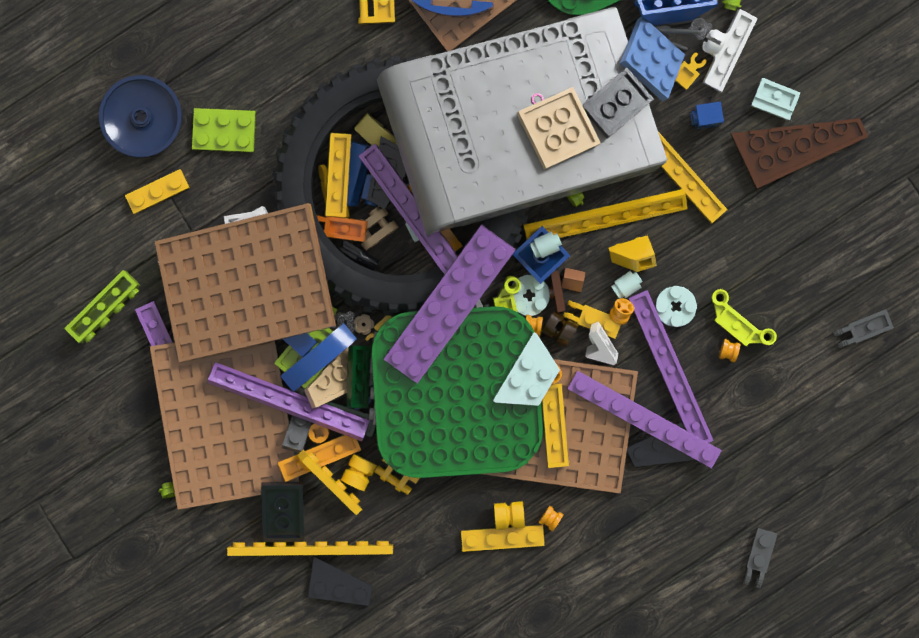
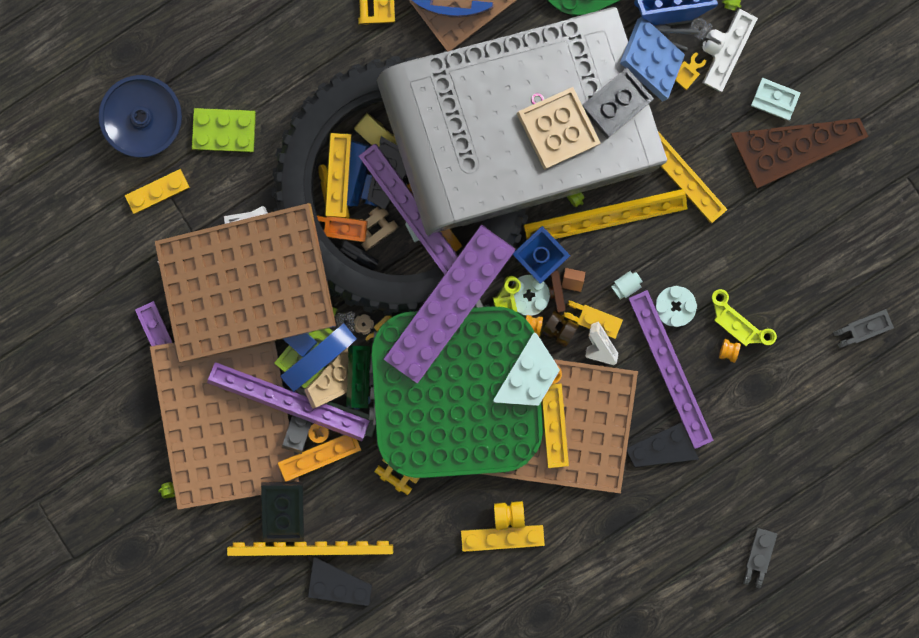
lime brick [64,270,141,343] -> none
yellow plate [298,449,362,515] -> none
yellow wheel [341,454,377,491] -> none
light aqua brick [530,231,562,258] -> none
light orange wheel [539,506,563,532] -> none
medium lavender plate [567,371,722,468] -> none
yellow slope [608,235,657,272] -> none
light orange wheel [609,298,634,324] -> none
blue brick [690,101,724,130] -> none

